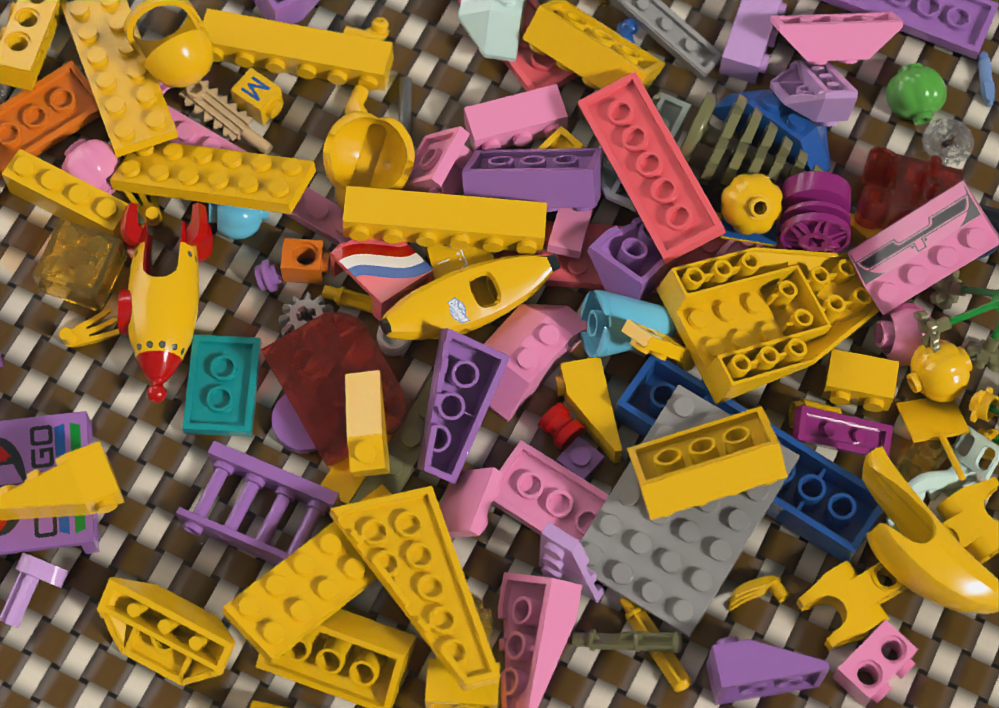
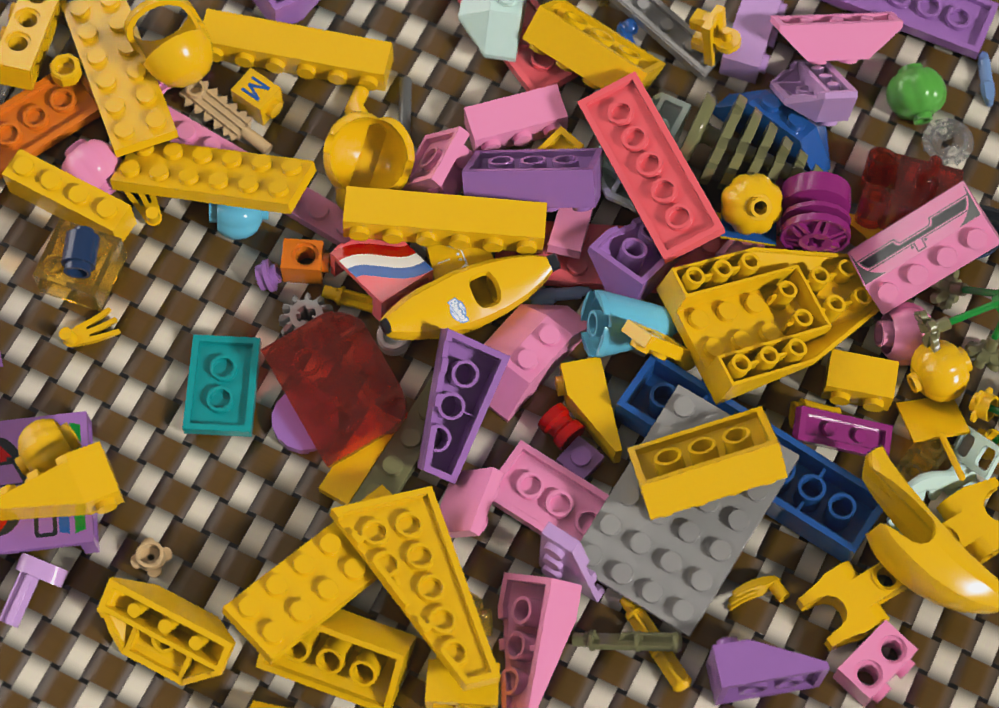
piece [117,202,213,403] -> none
medium lavender fence [176,441,341,566] -> none
yellow arm [343,17,389,41] -> none
yellow slope [345,370,390,477] -> none
none -> yellow plant [14,419,82,477]
none -> yellow tile [49,53,83,87]
none -> dark blue brick [61,226,100,279]
none -> tan plate [130,538,173,578]
none -> medium blue piece [529,286,592,305]
none -> yellow hips [689,4,742,67]

